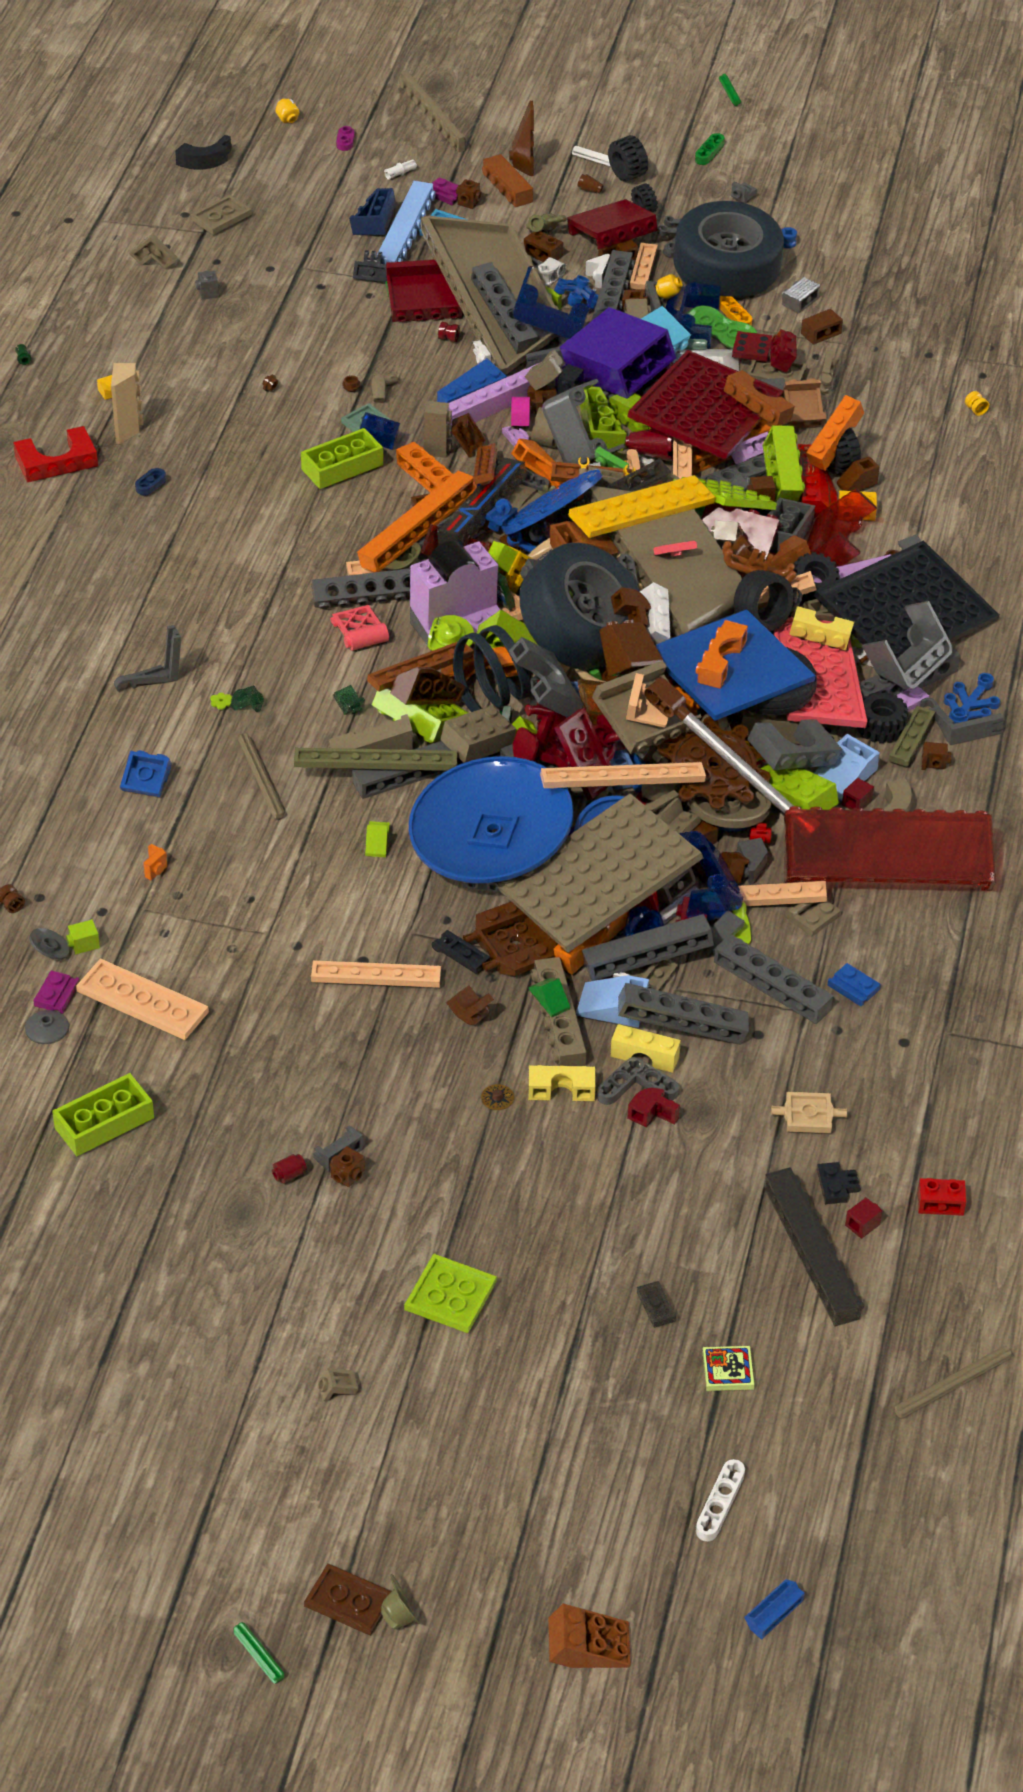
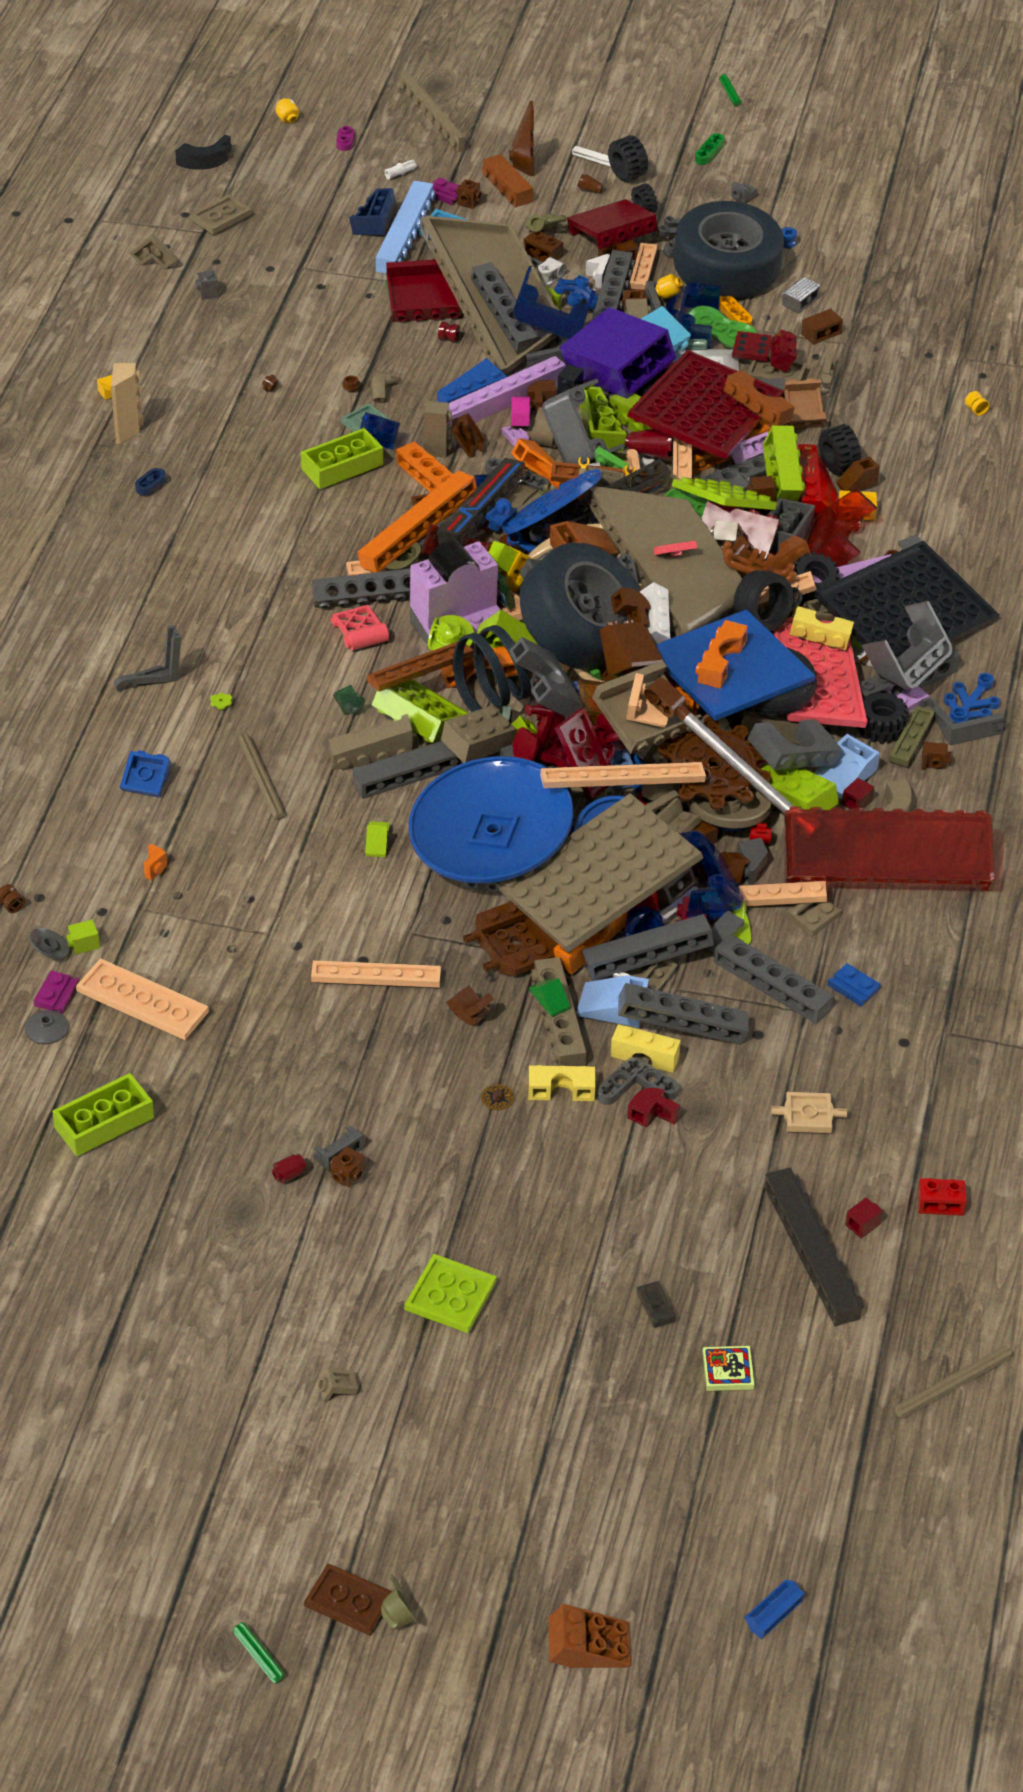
red arch [13,426,98,483] -> none
dark green pin [15,344,31,365] -> none
clear green bracket [230,685,264,712] -> none
olive plate [294,747,457,771] -> none
black hinge [353,250,387,283] -> none
reddish brown wedge [390,667,466,705] -> none
black plate [431,930,490,974] -> none
white plate [473,340,491,364] -> none
dark orange plate [473,443,497,485] -> none
dark tan brick [525,349,565,391] -> none
yellow plate [568,475,716,538] -> none
white beam [696,1459,745,1541] -> none
orange arch [806,395,864,471] -> none
black hinge [817,1162,861,1205] -> none

